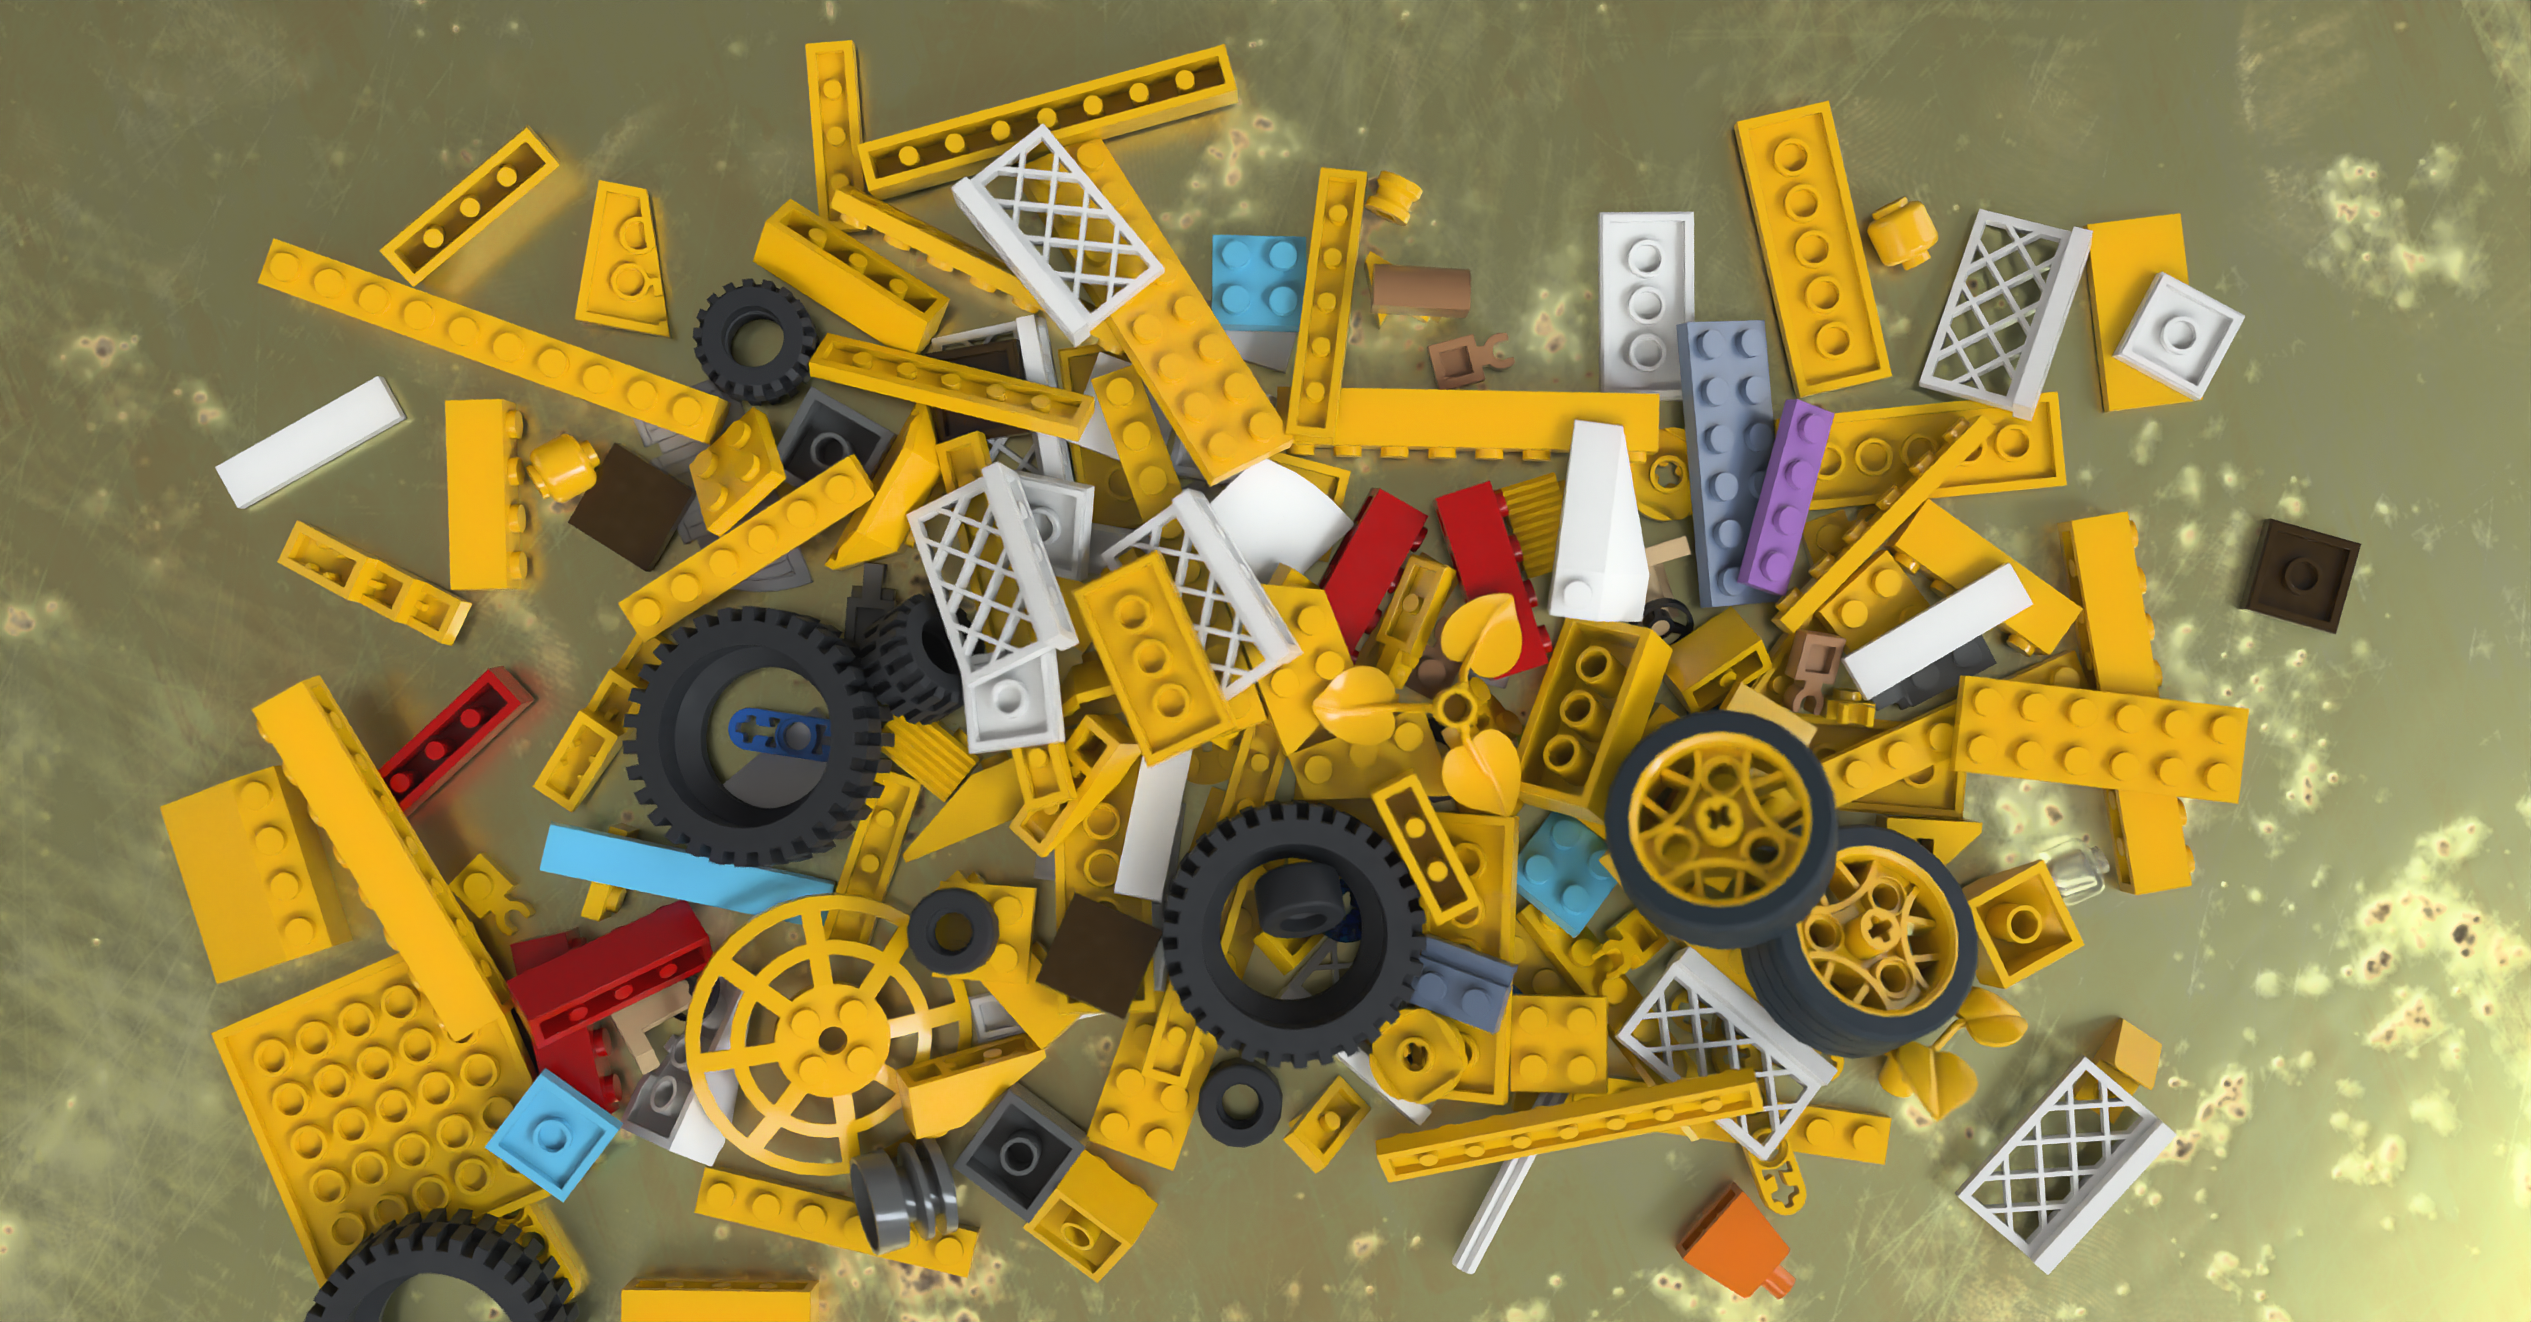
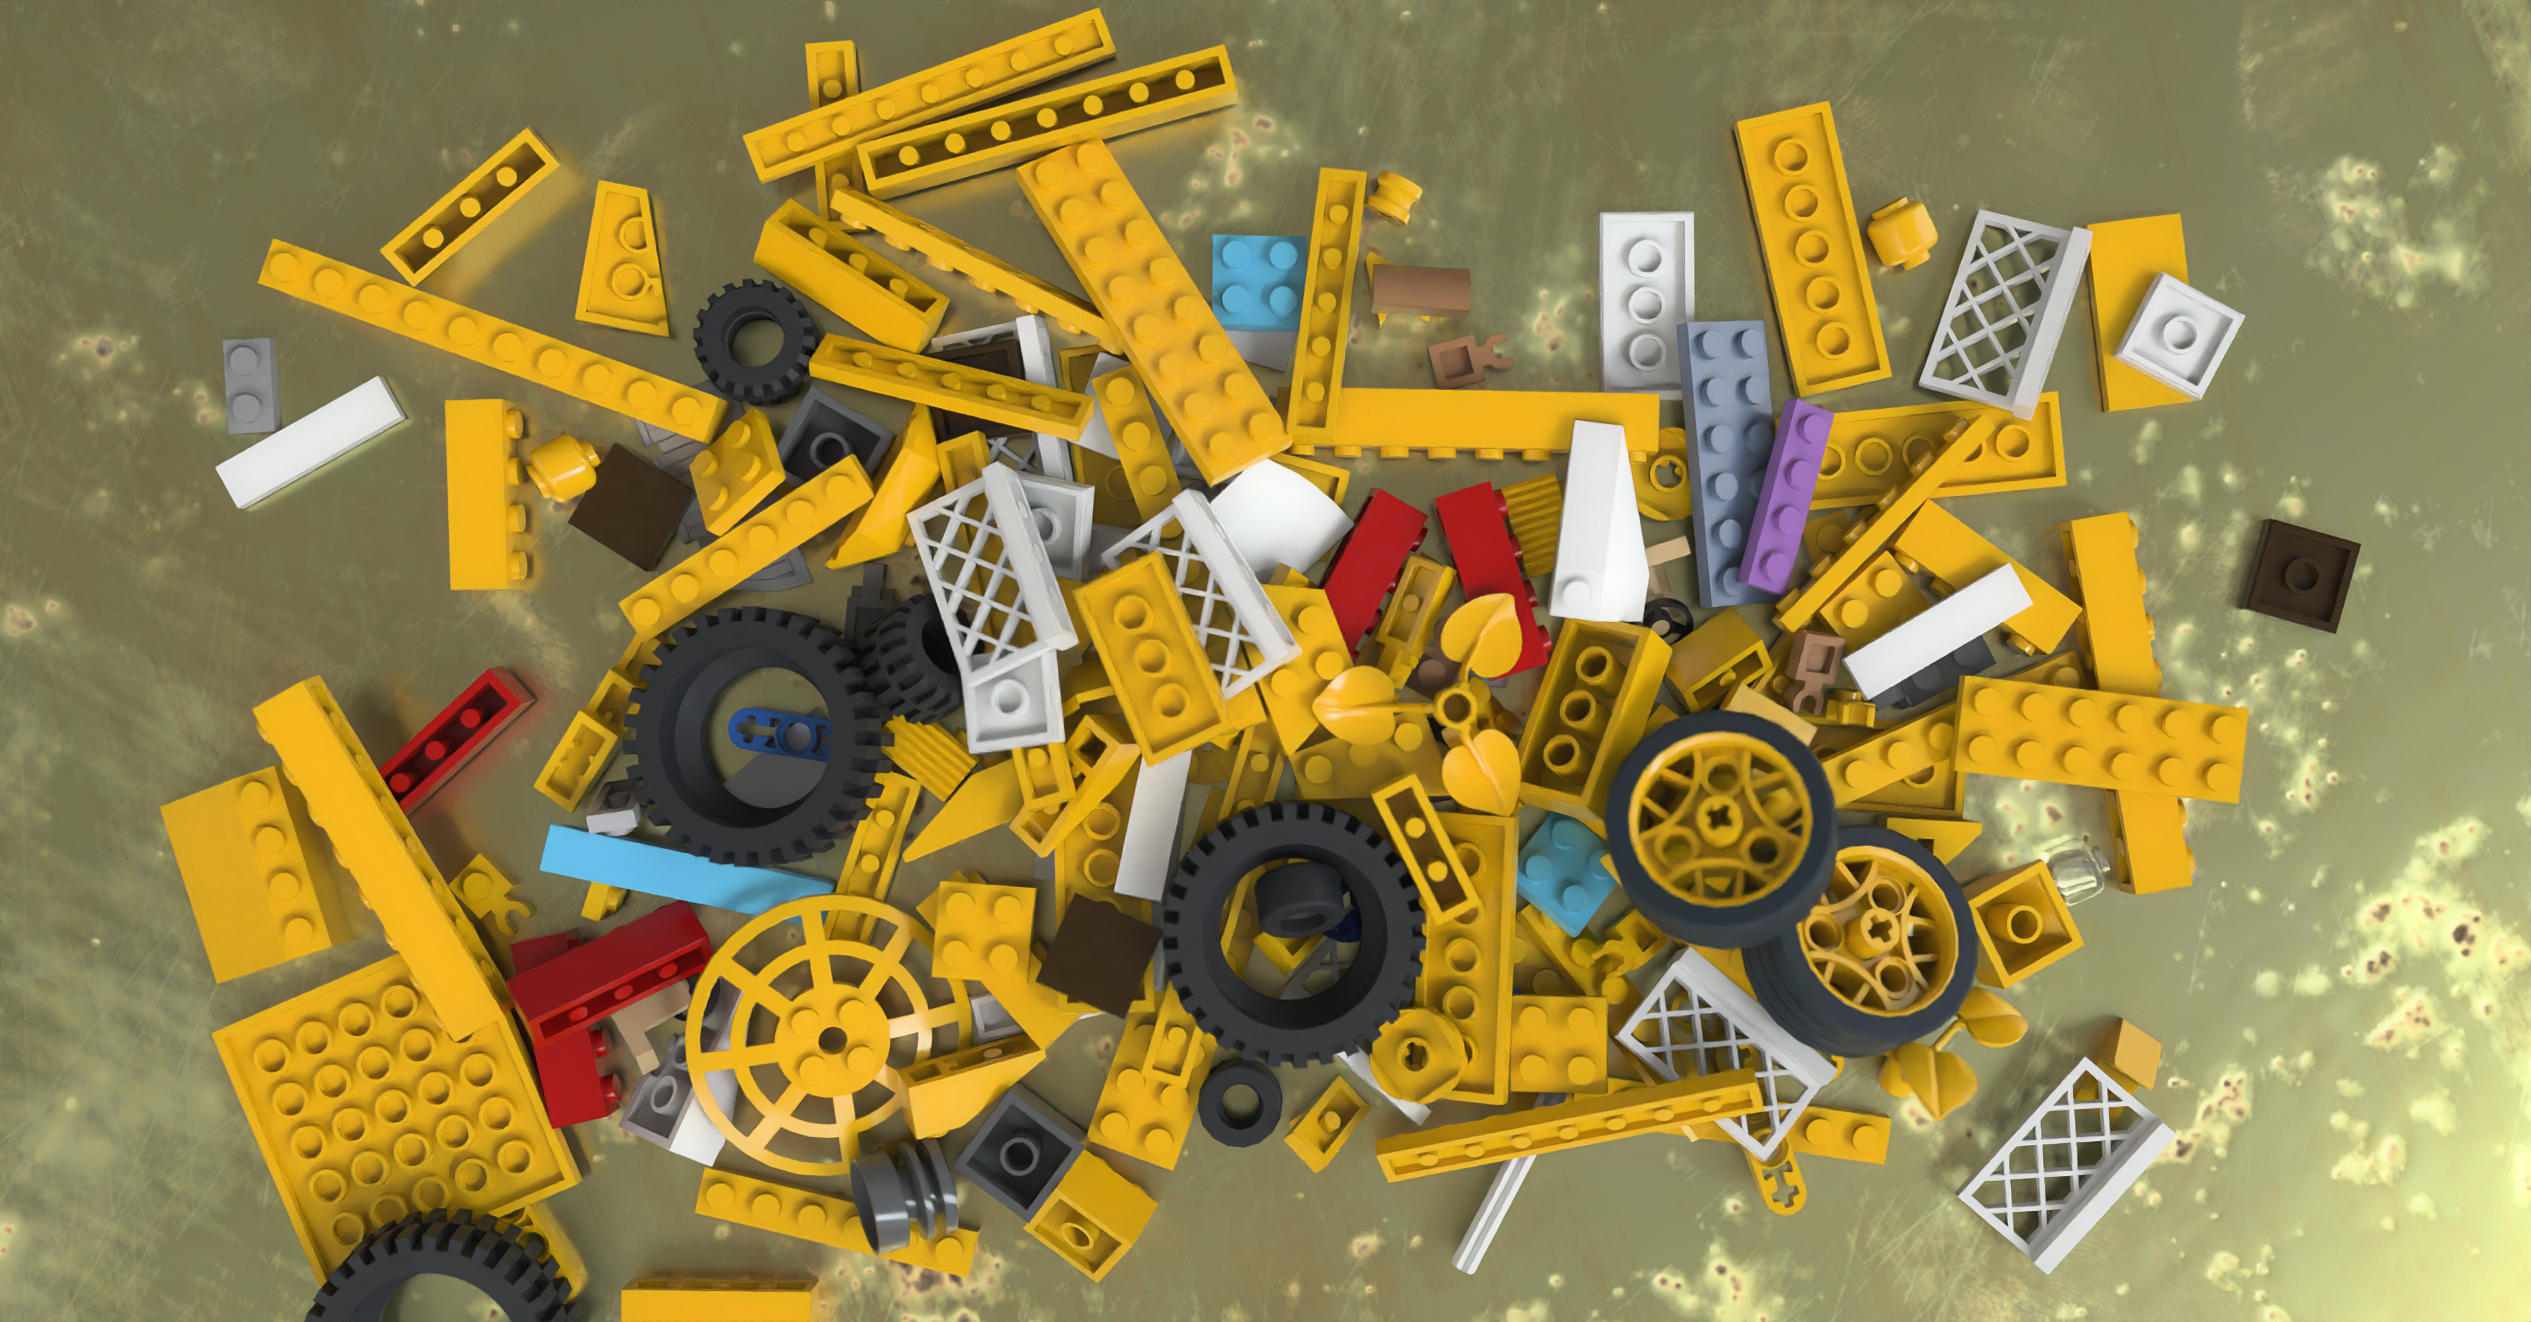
yellow slope [277,520,472,646] -> none
medium azure plate [485,1068,623,1202] -> none
black tyre [907,888,1000,976] -> none
white fence [951,124,1165,348] -> none
sand blue plate [1409,934,1518,1034] -> none
orange torso [1675,1182,1796,1300] -> none
none -> light grey plate [223,338,282,435]
none -> light grey plate [585,779,648,836]
none -> yellow plate [743,7,1116,184]

